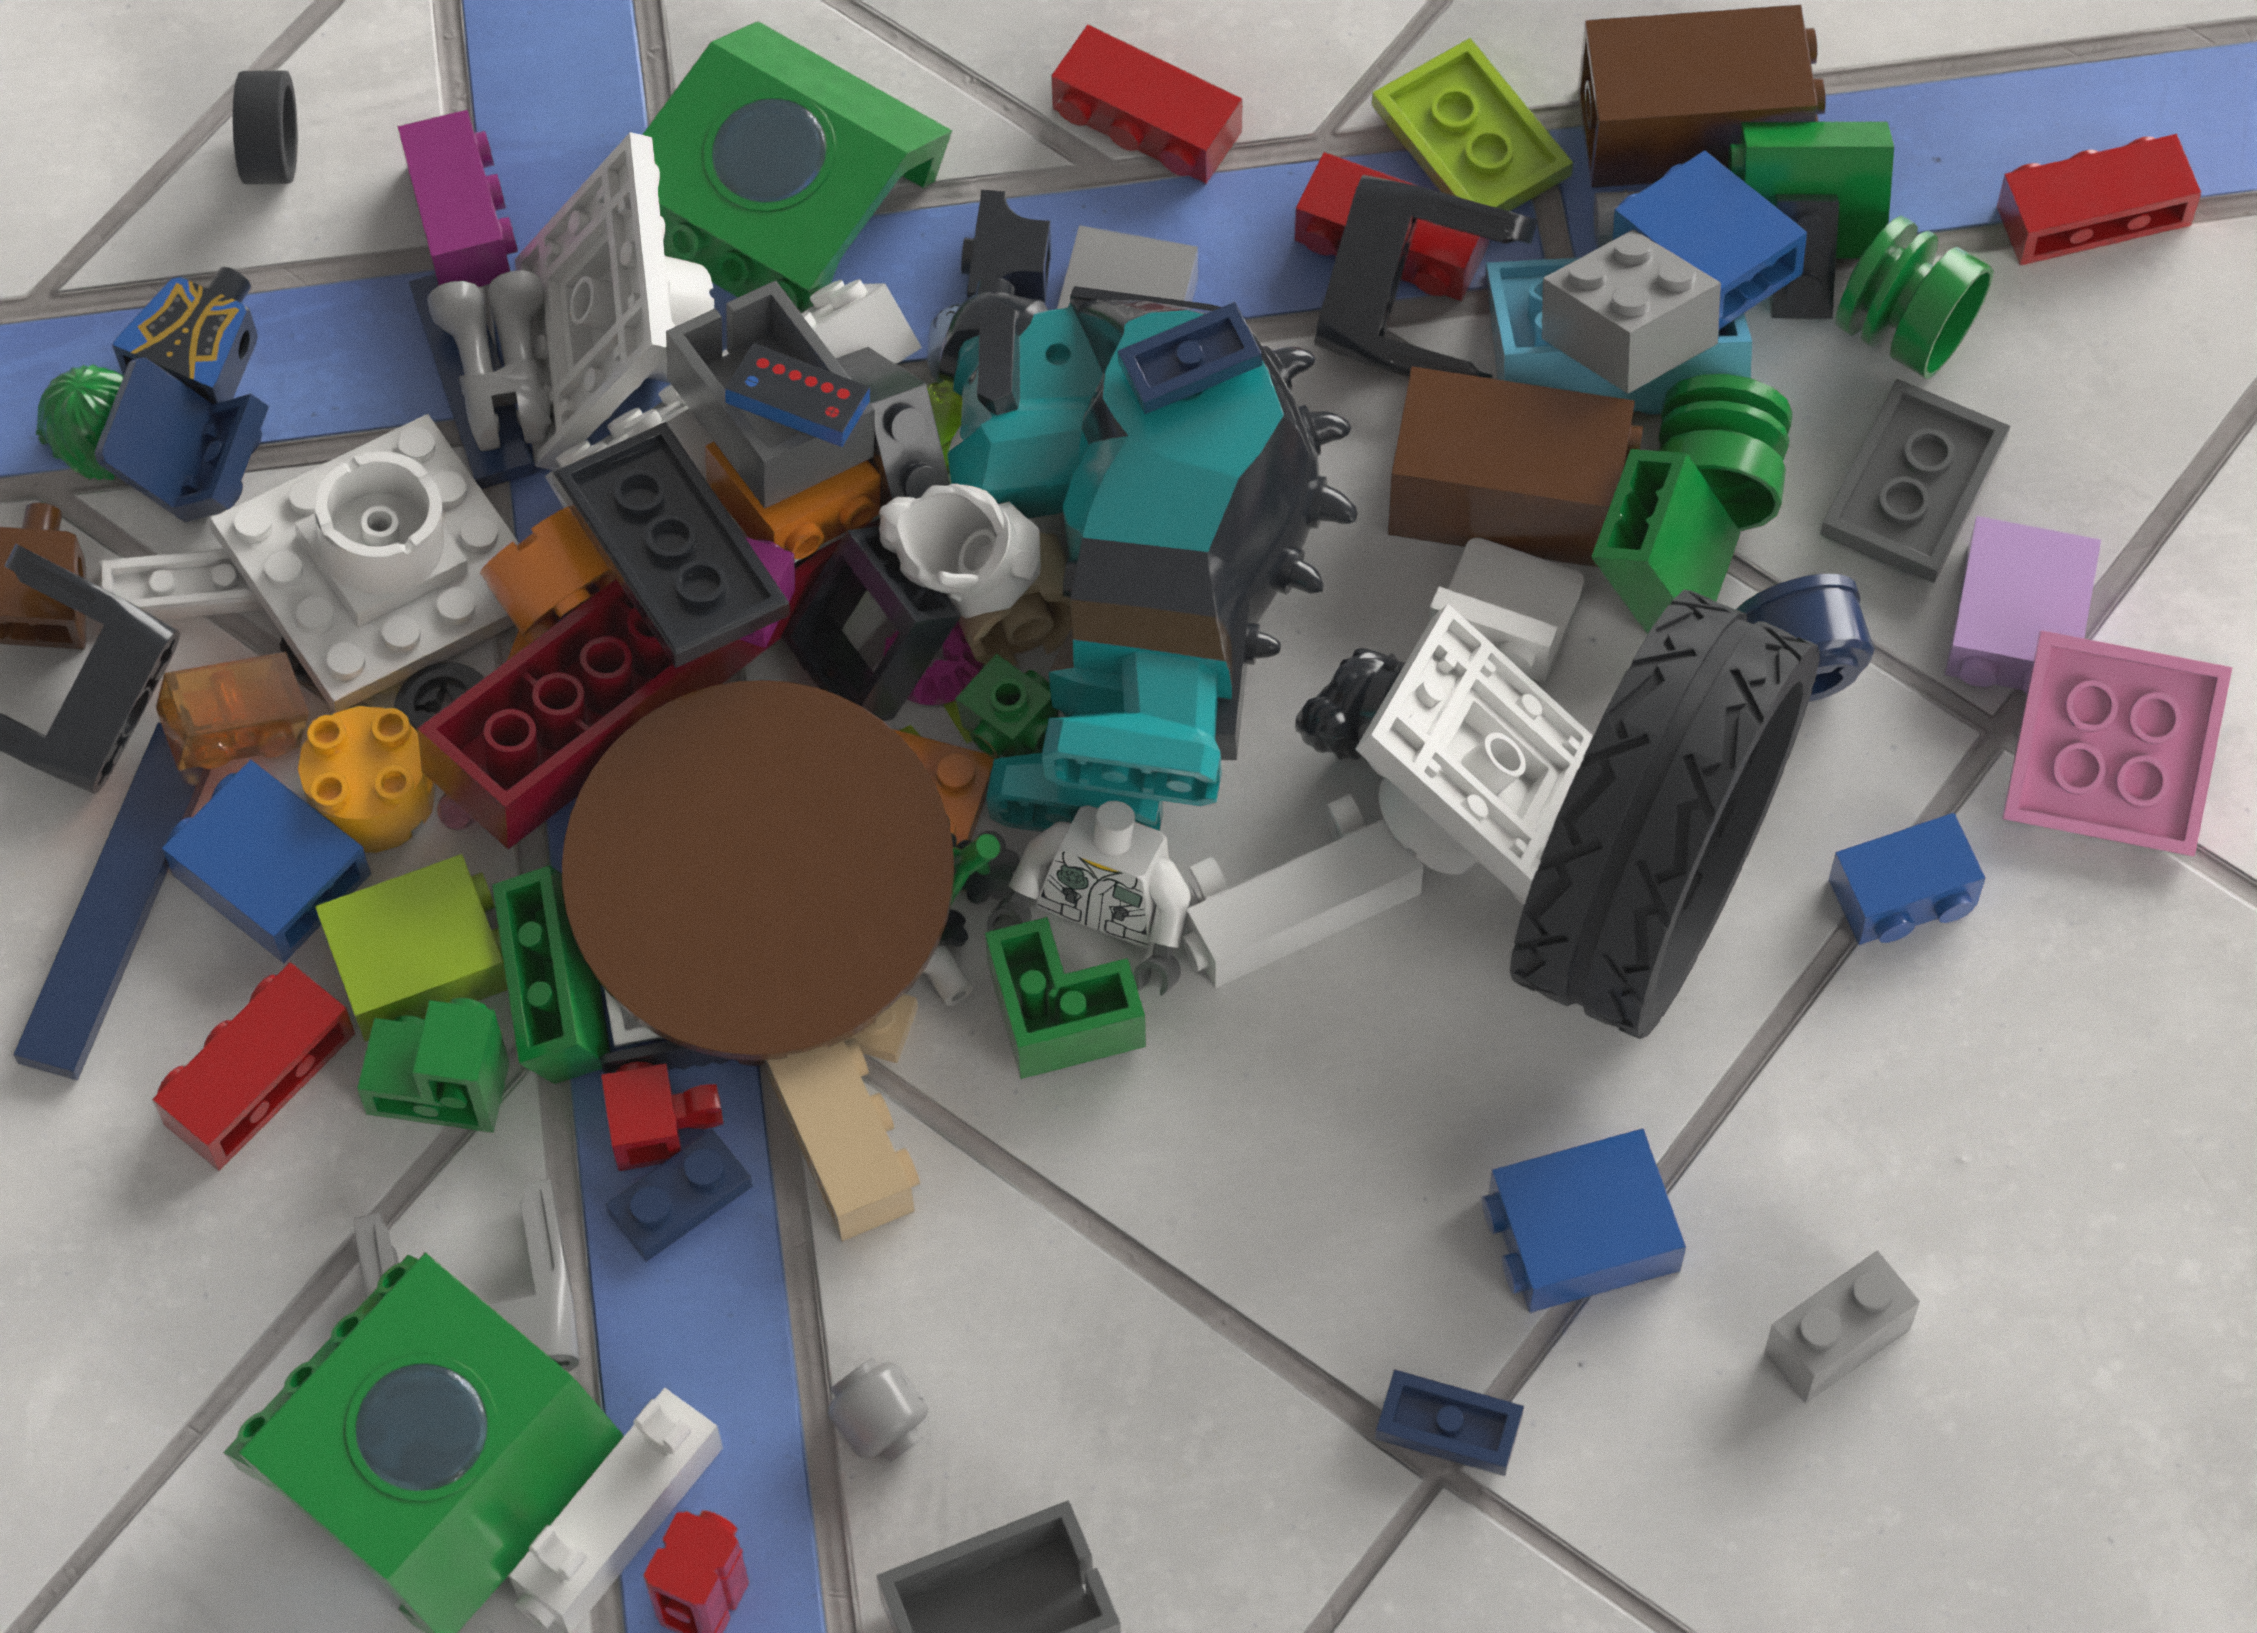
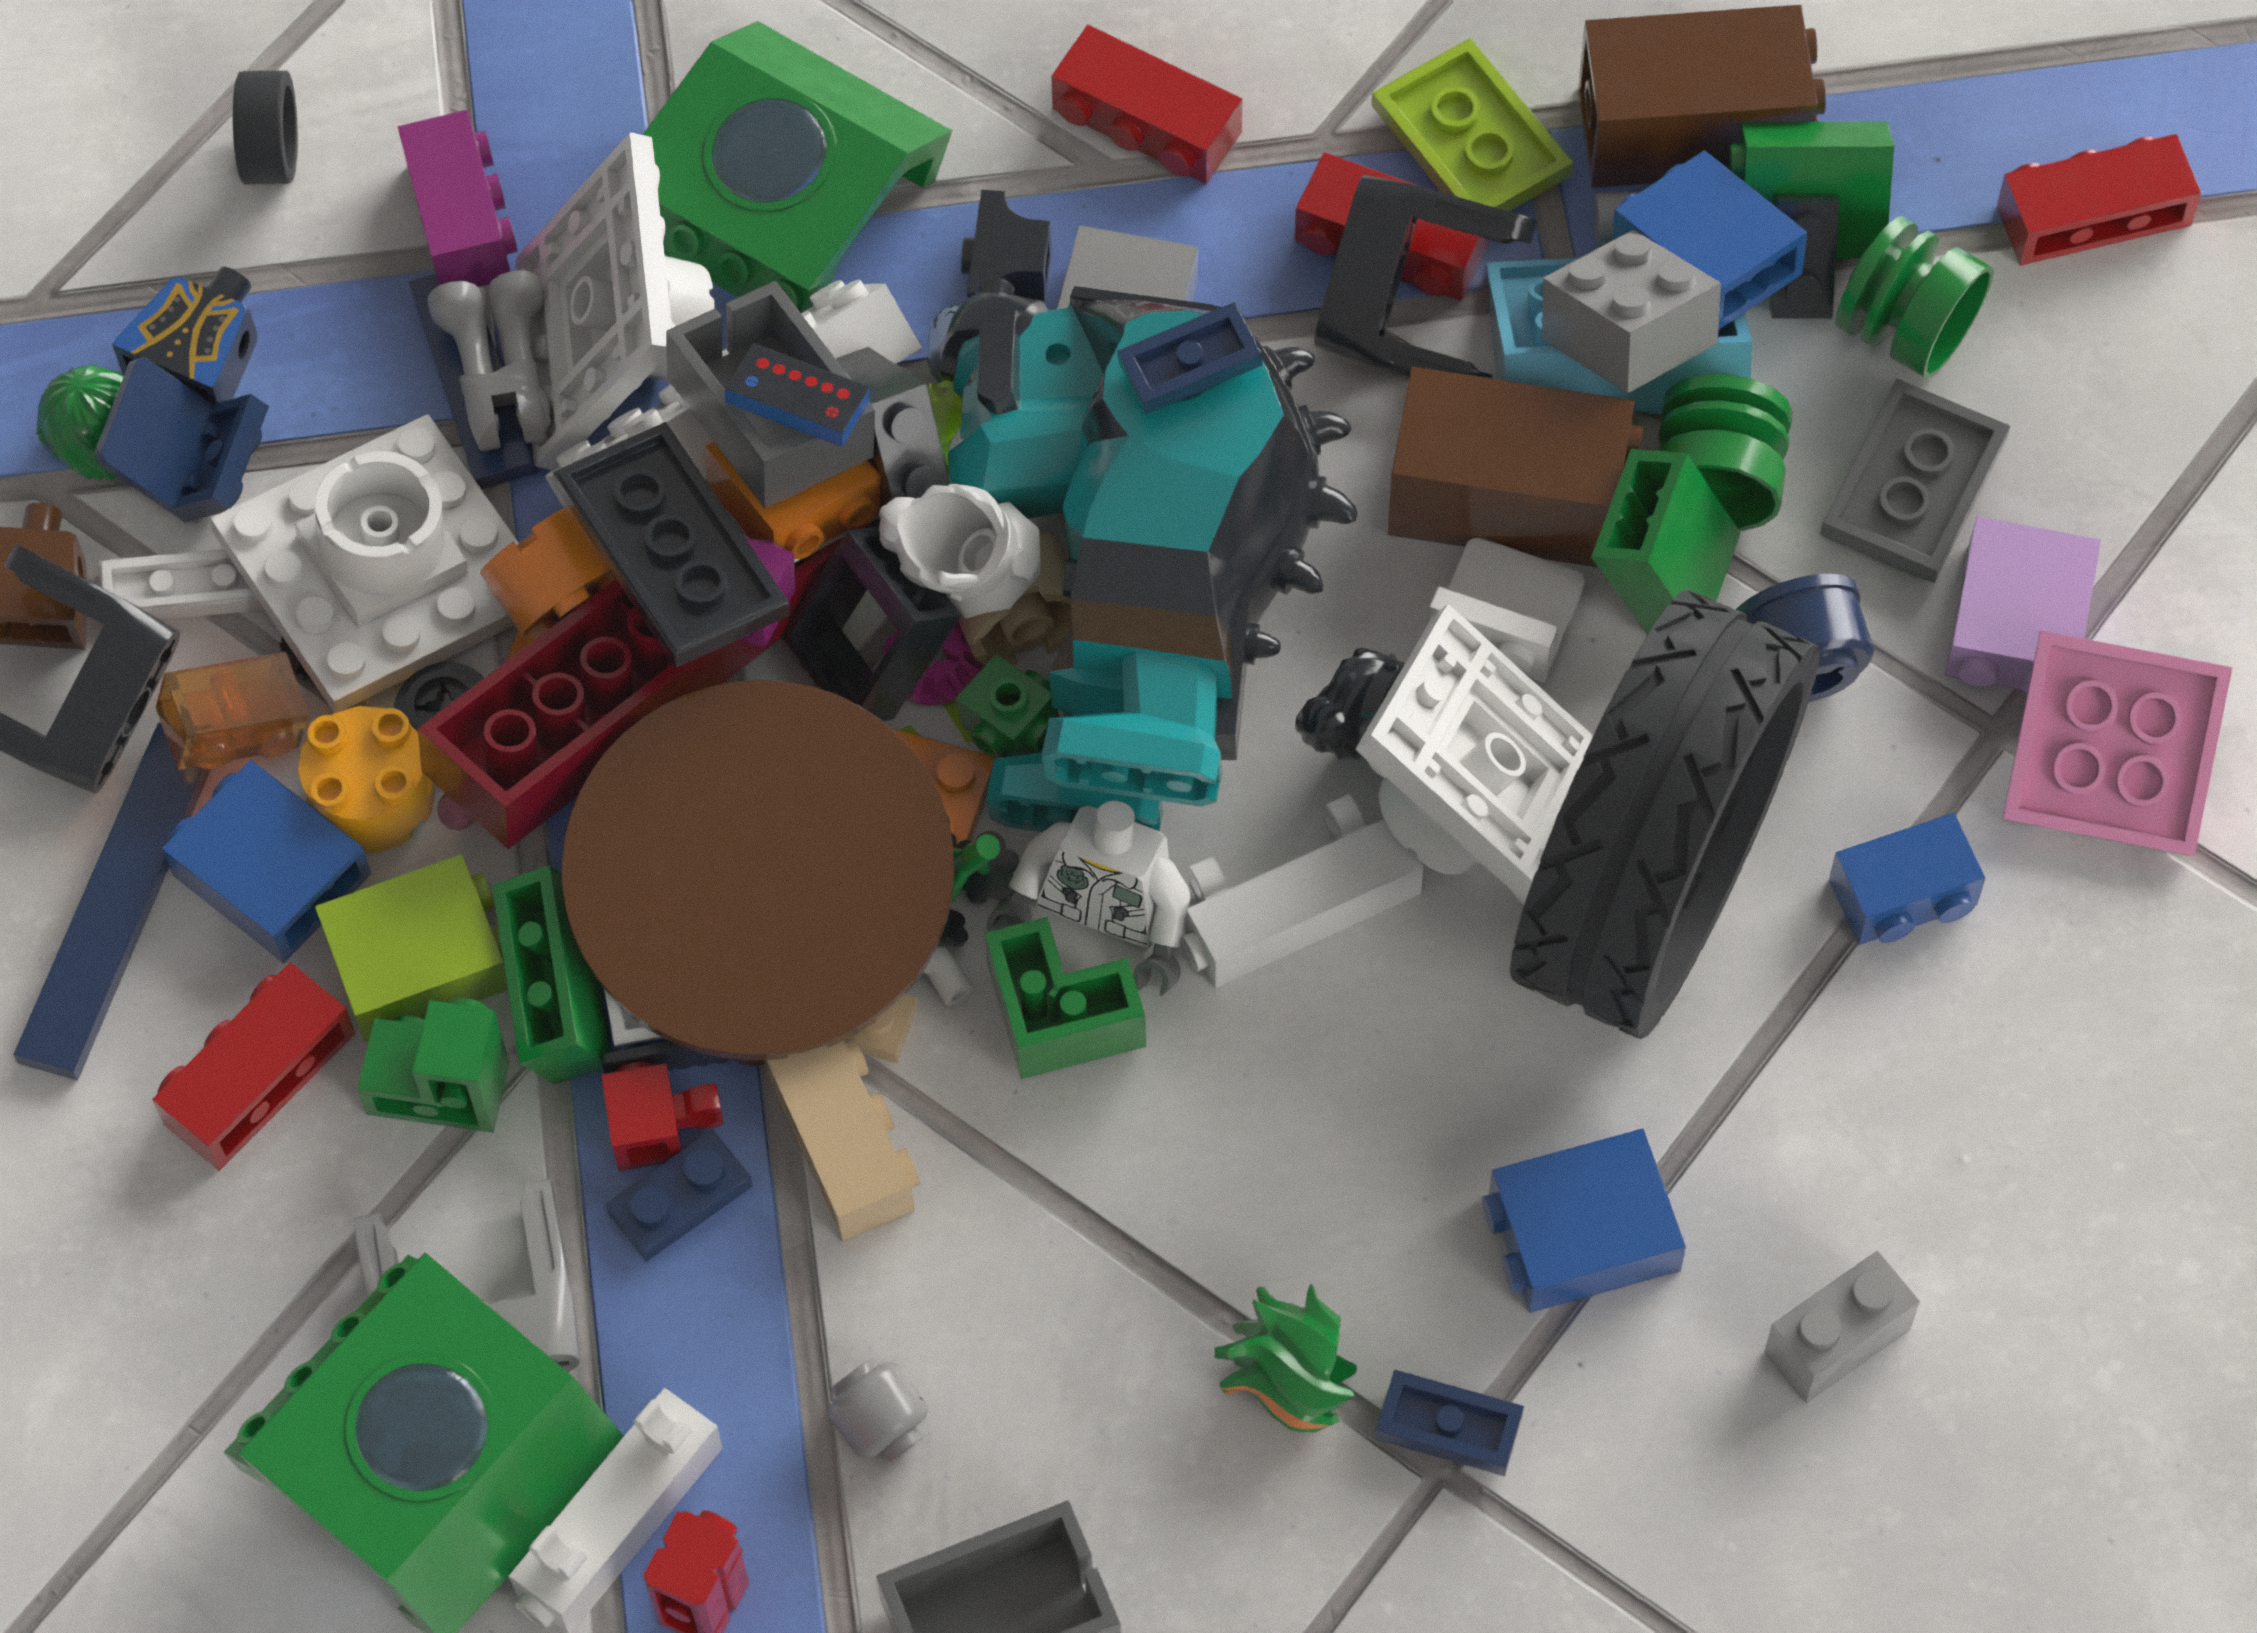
none -> green hair [1214,1284,1357,1433]

